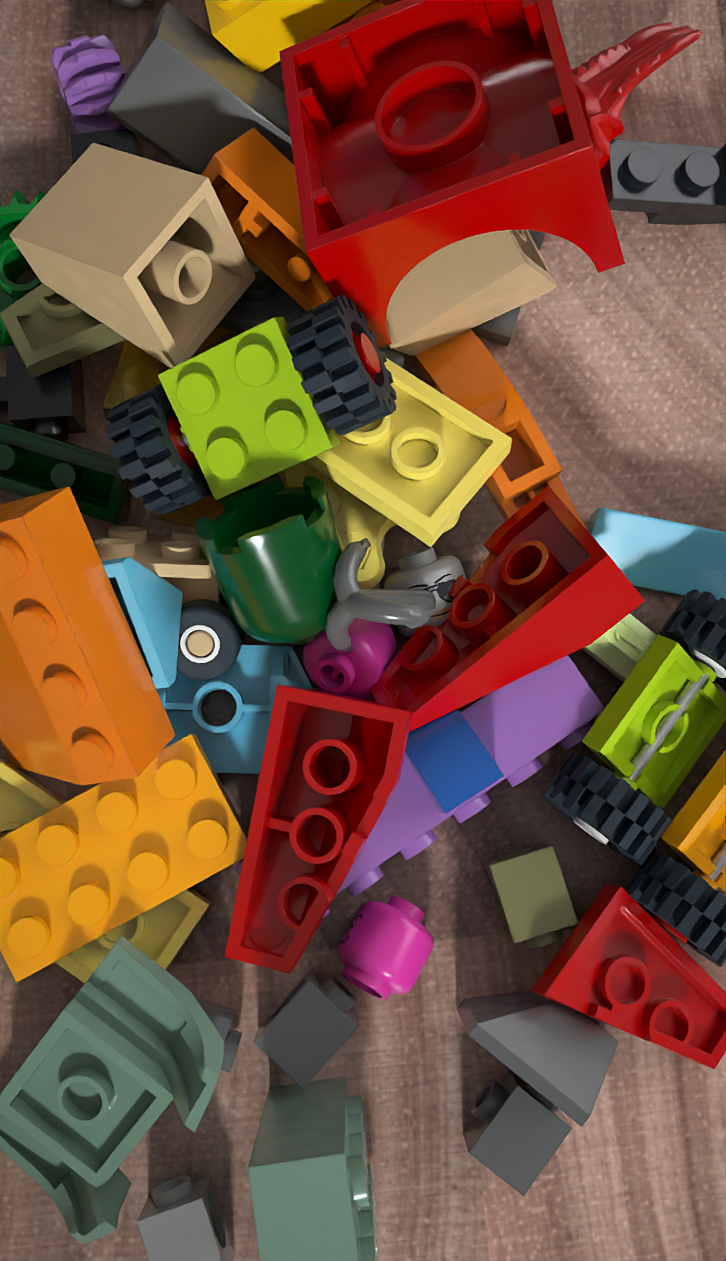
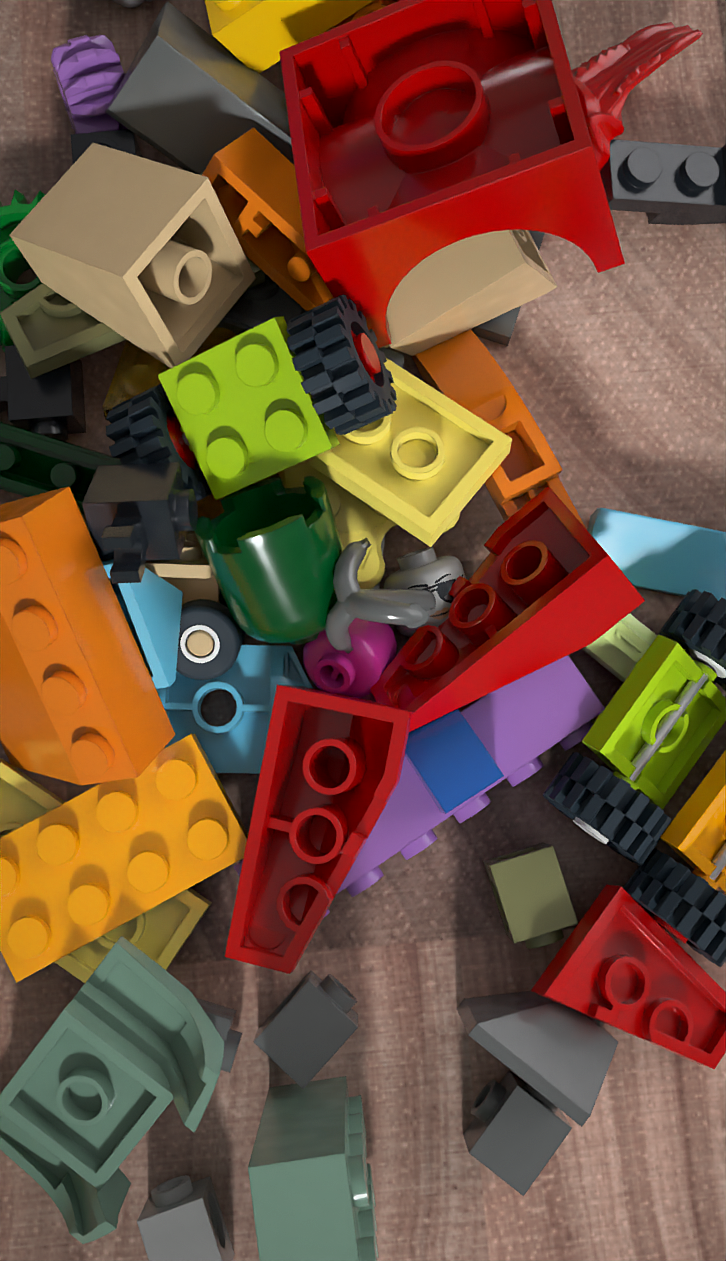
dark pink head [337,896,434,1001] -> none
none -> black brick [82,462,198,584]

